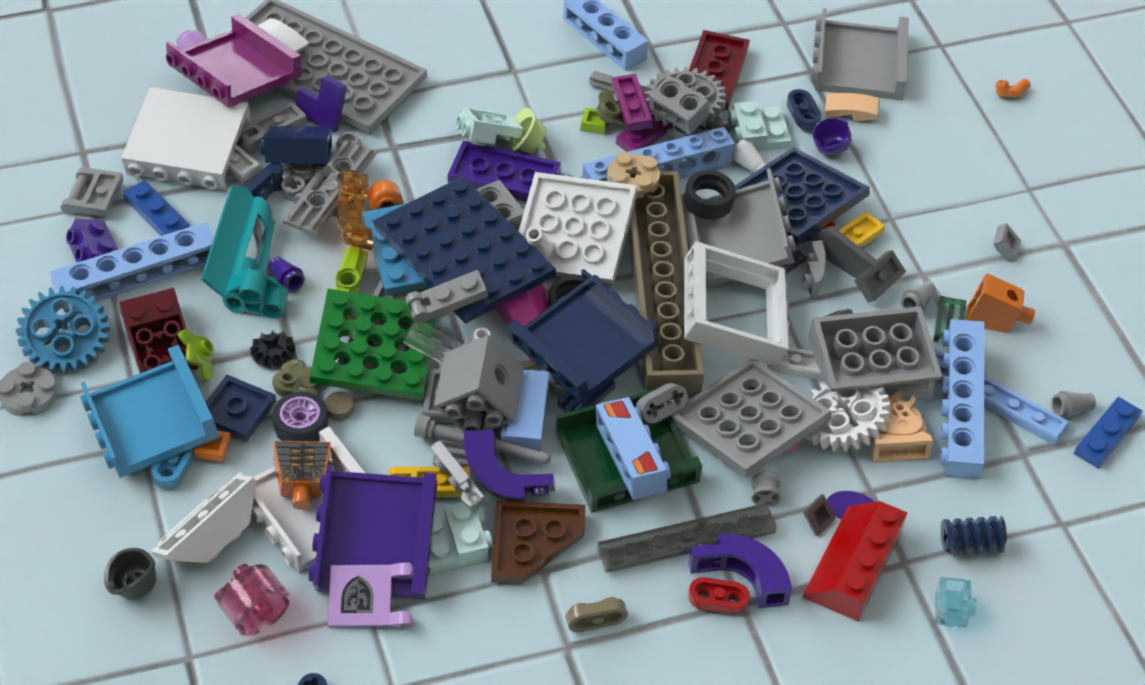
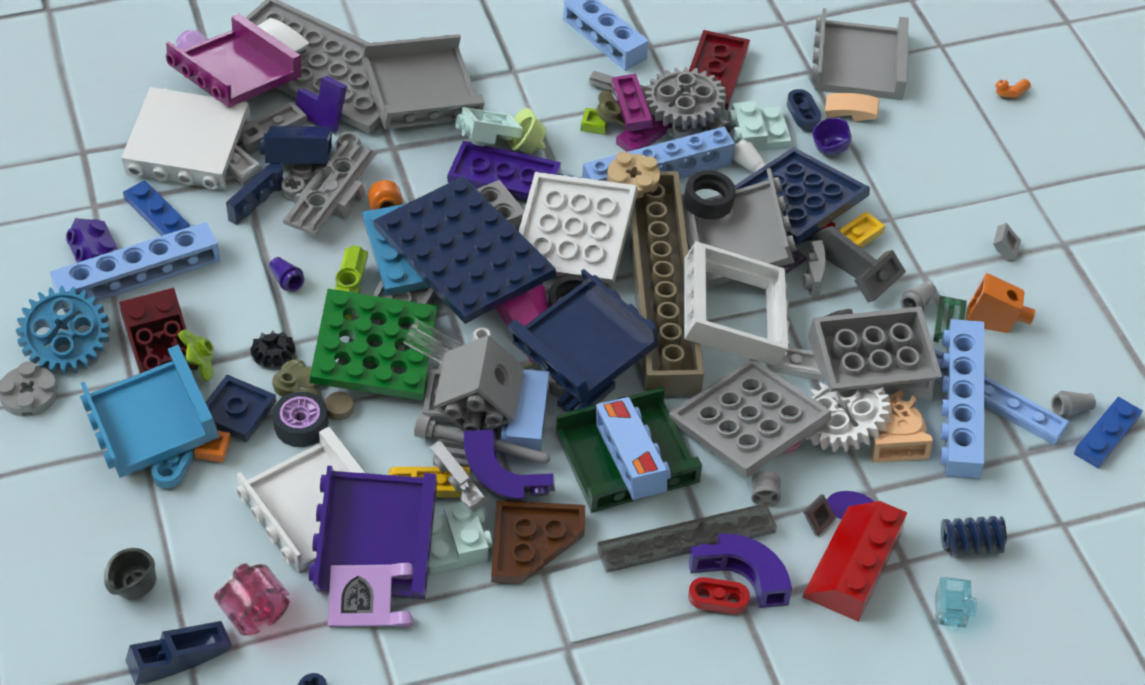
light grey plate [61,167,124,217] -> none
white wedge [151,474,256,563] -> none
teal panel [201,186,289,318] -> none
torso [273,441,331,510] -> none
clear orange slope [337,168,373,251] -> none
light grey plate [405,270,489,323] -> none
white cone [526,227,553,259] -> none
dark tan plate [565,597,628,632] -> none
light grey beam [636,383,688,423] -> none
light grey brick [649,75,710,135] -> none
none -> dark blue slope [125,621,232,685]
none -> light grey panel [362,34,485,130]

